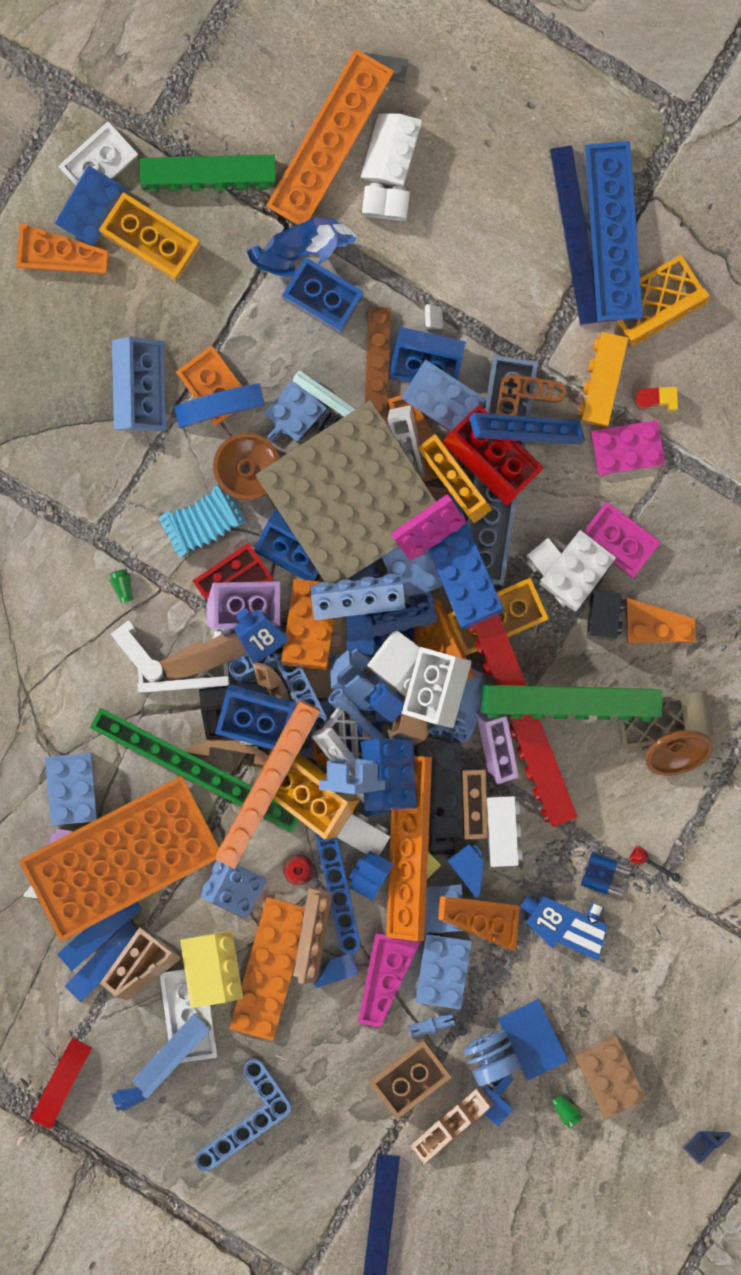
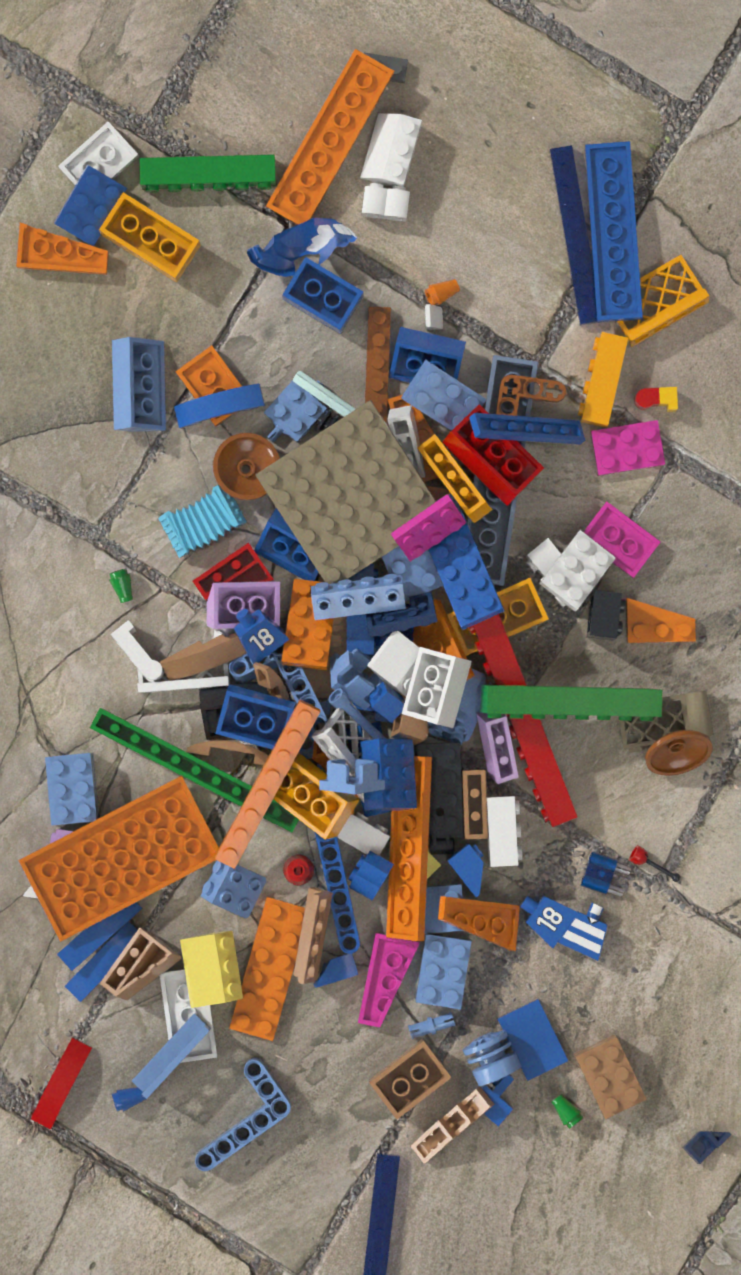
none -> orange cone [425,279,460,306]

